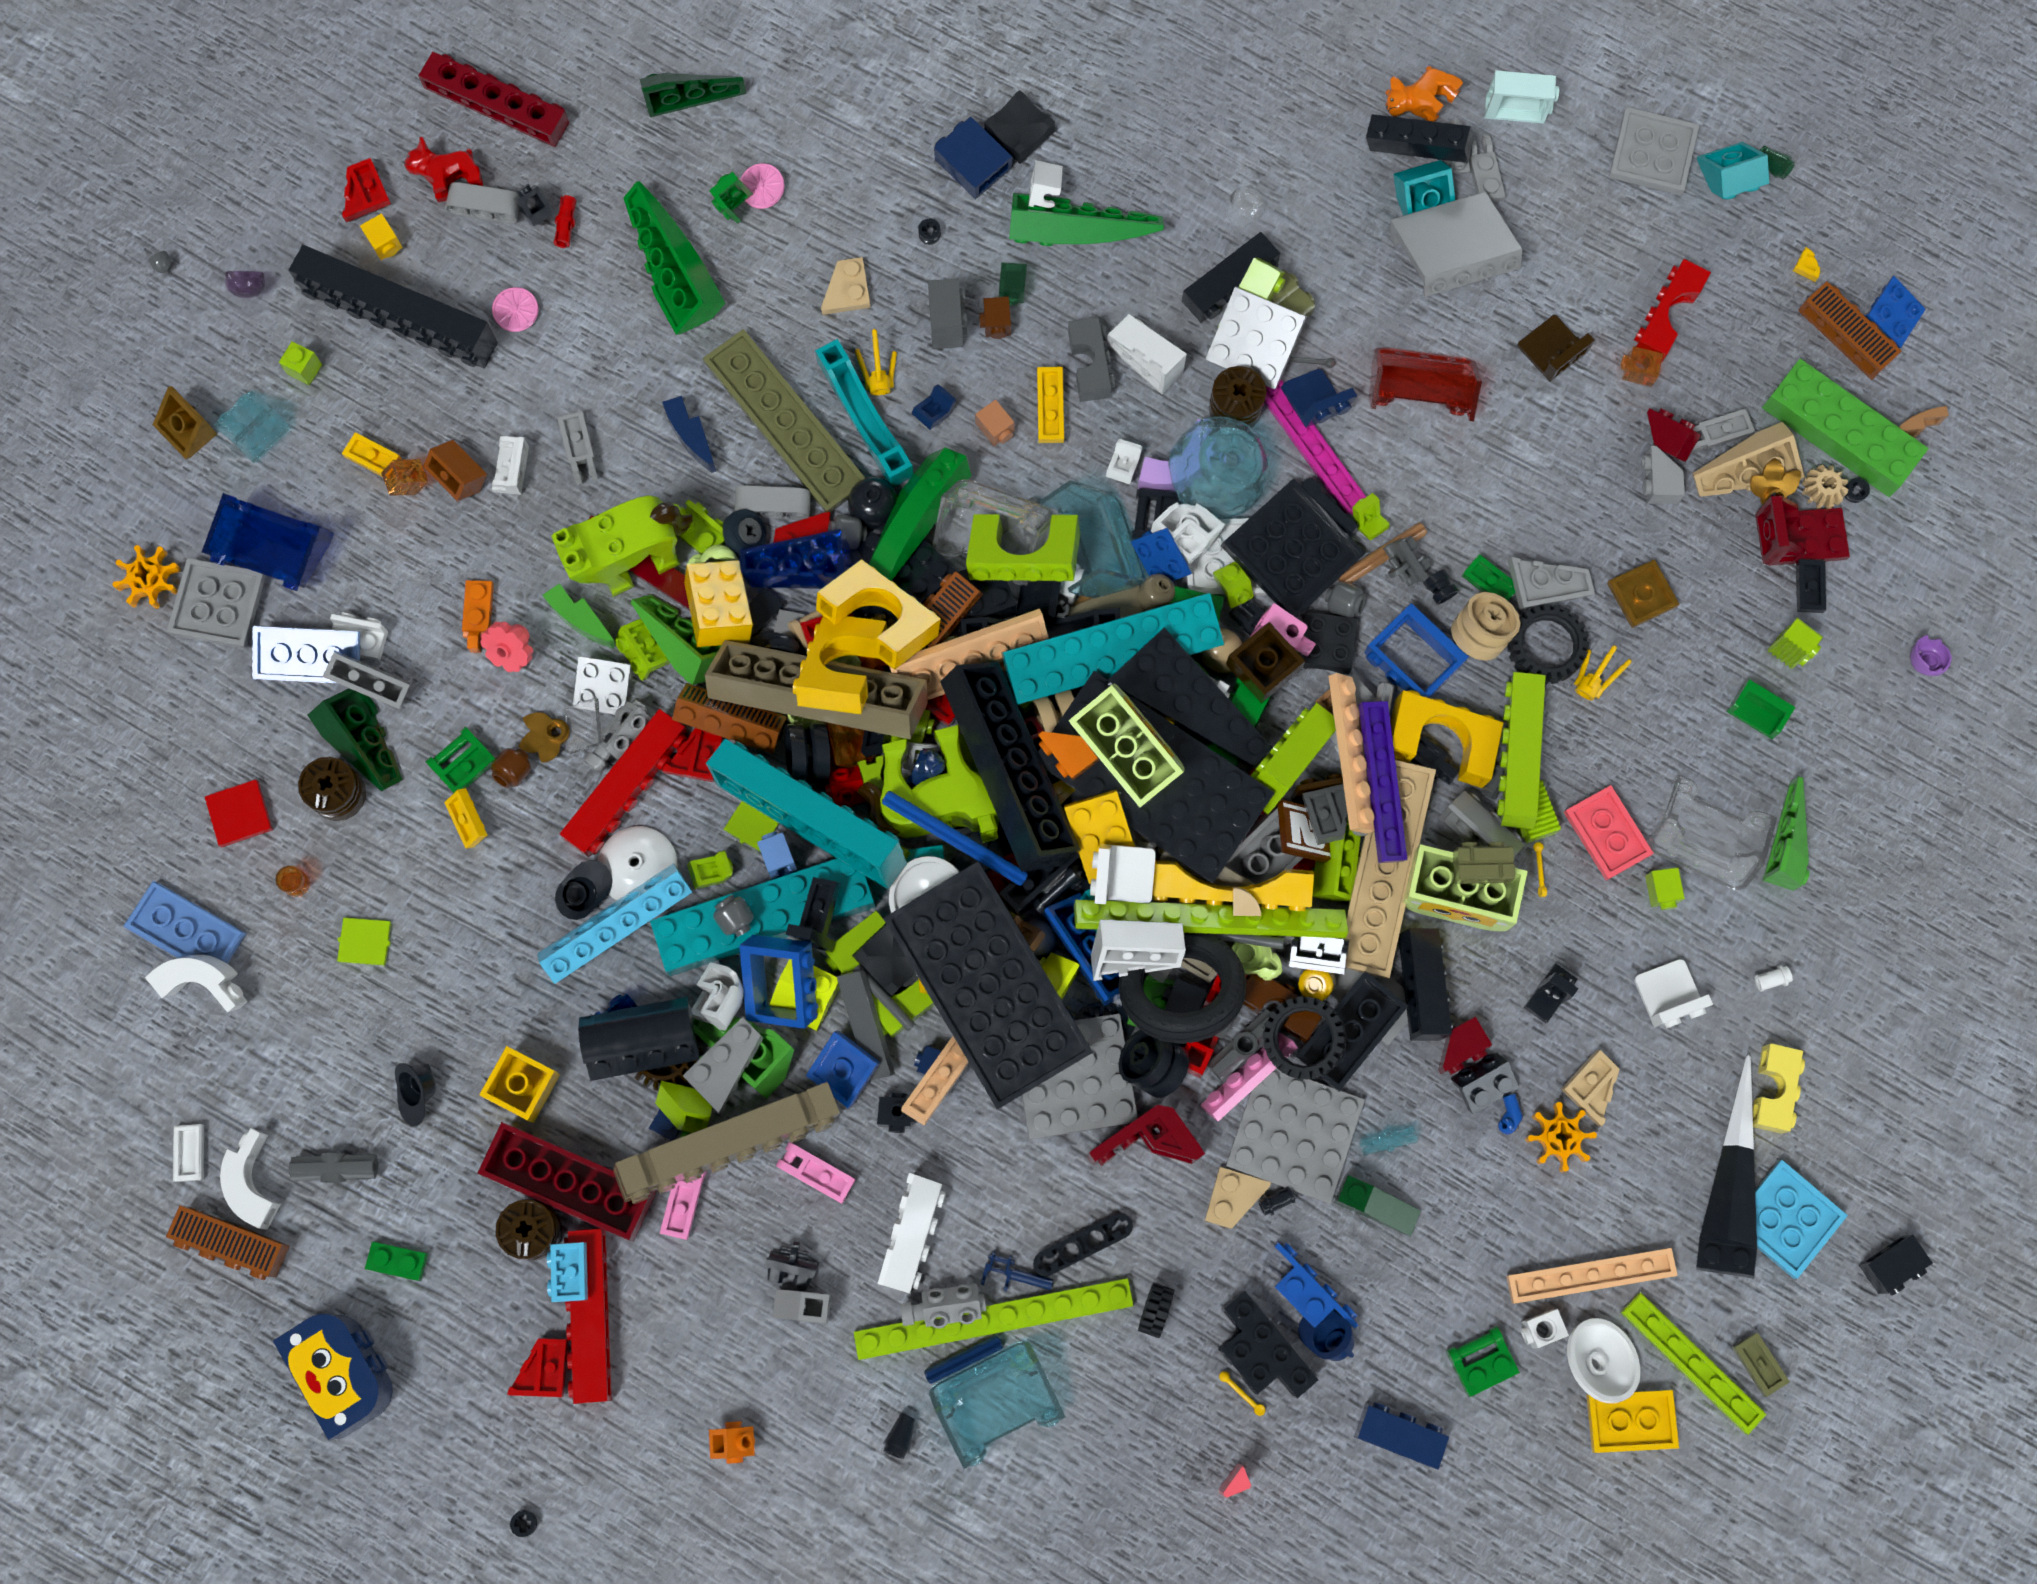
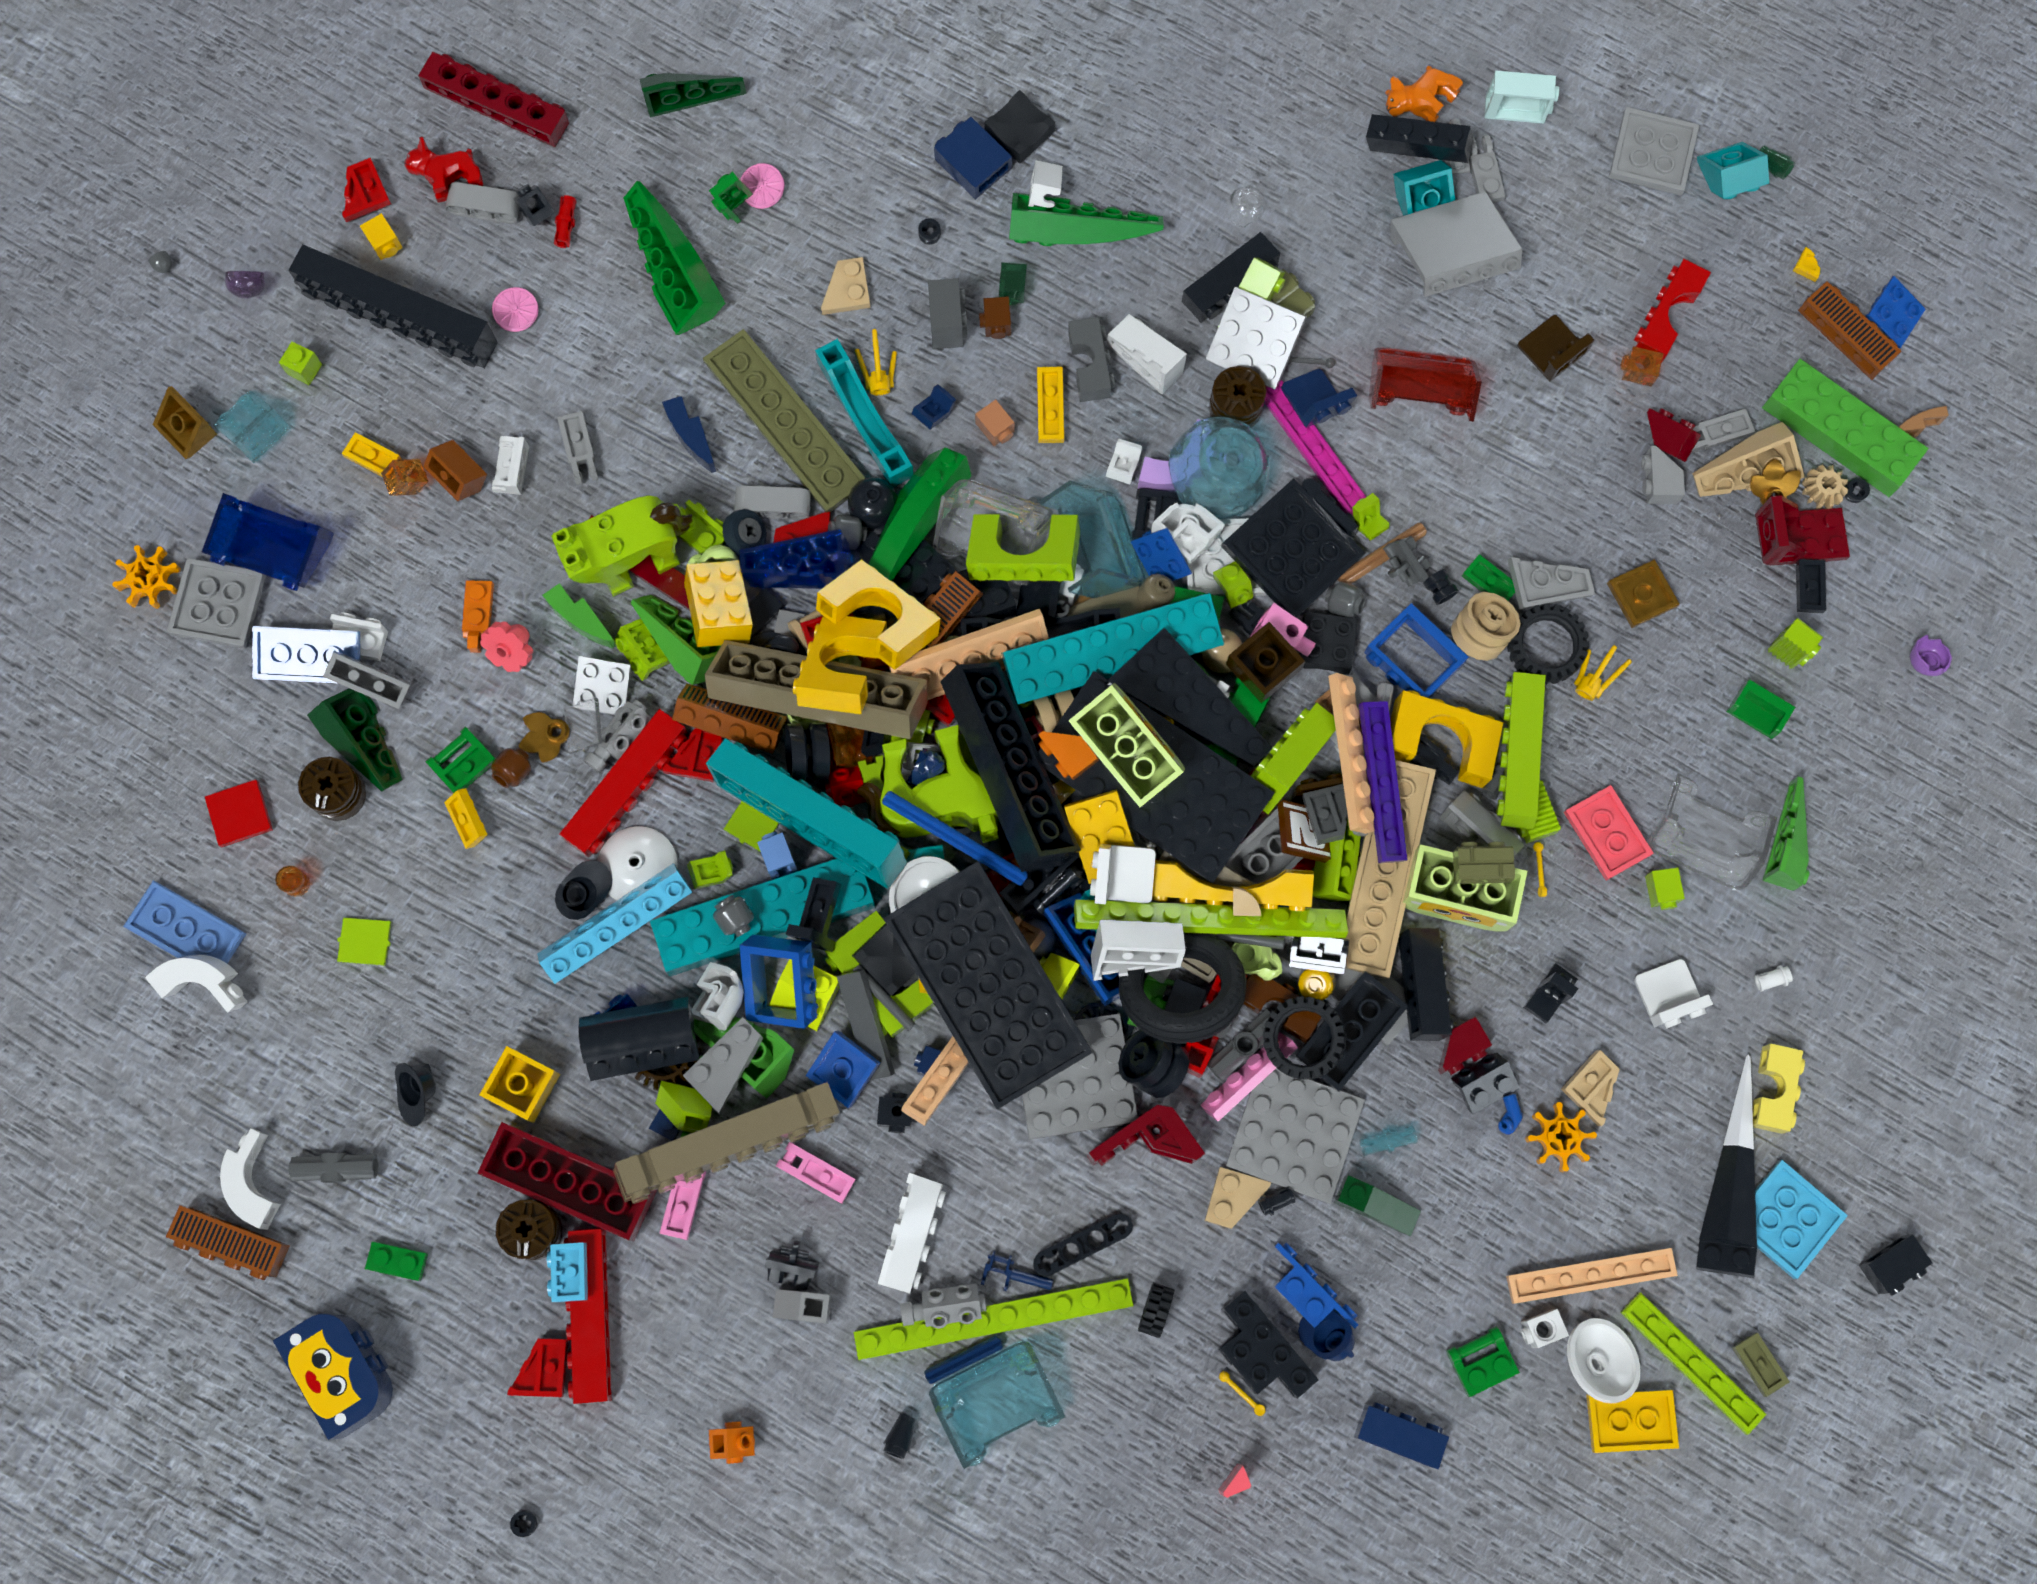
white tile [173,1124,204,1182] -> none

